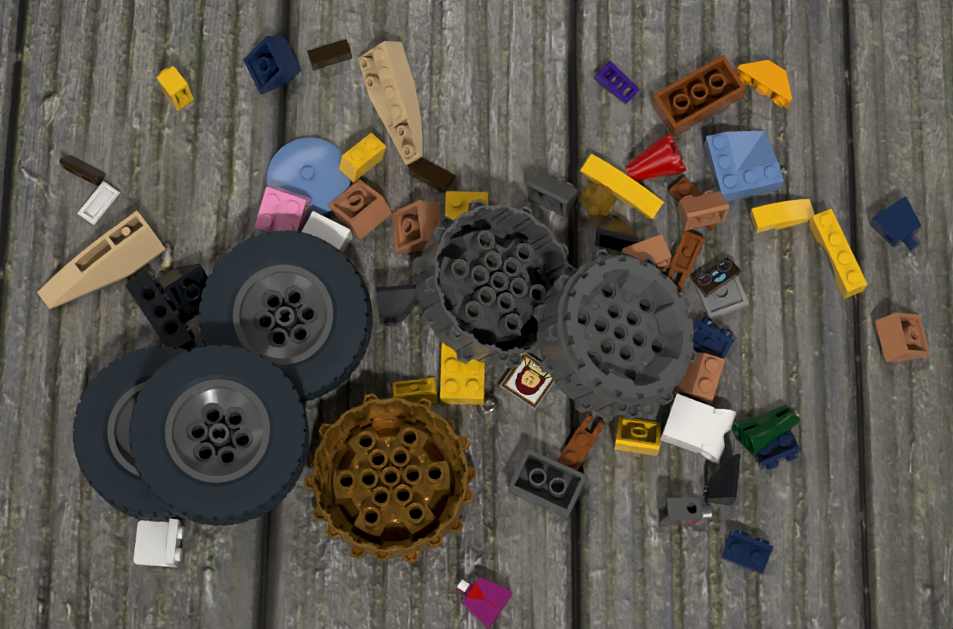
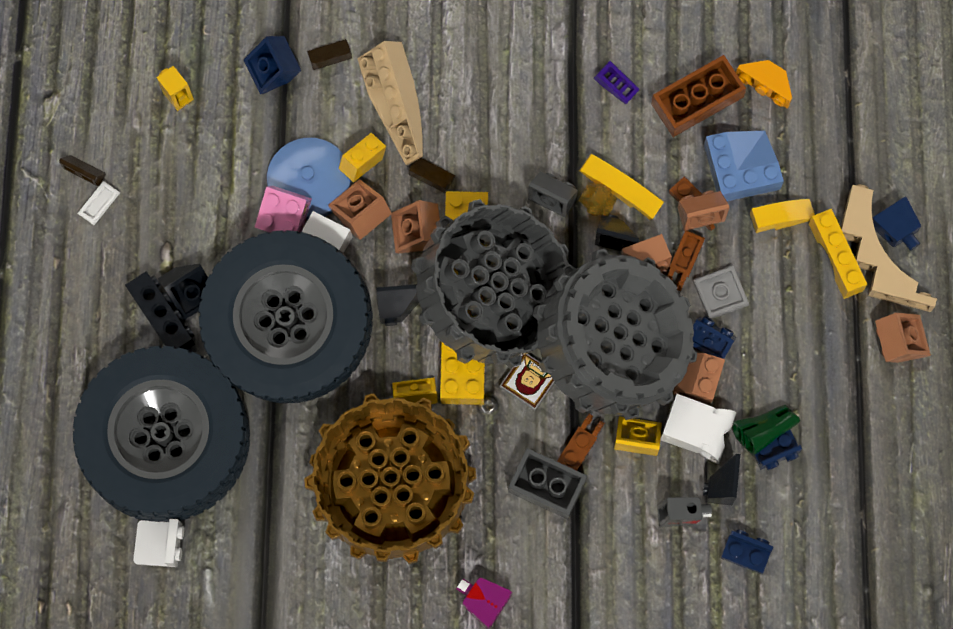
tan wedge [37,211,166,309] -> none
black wheel [129,345,310,526] -> none
red cone [625,133,687,181] -> none
slope [693,257,741,298] -> none
none -> tan arch [841,184,937,312]

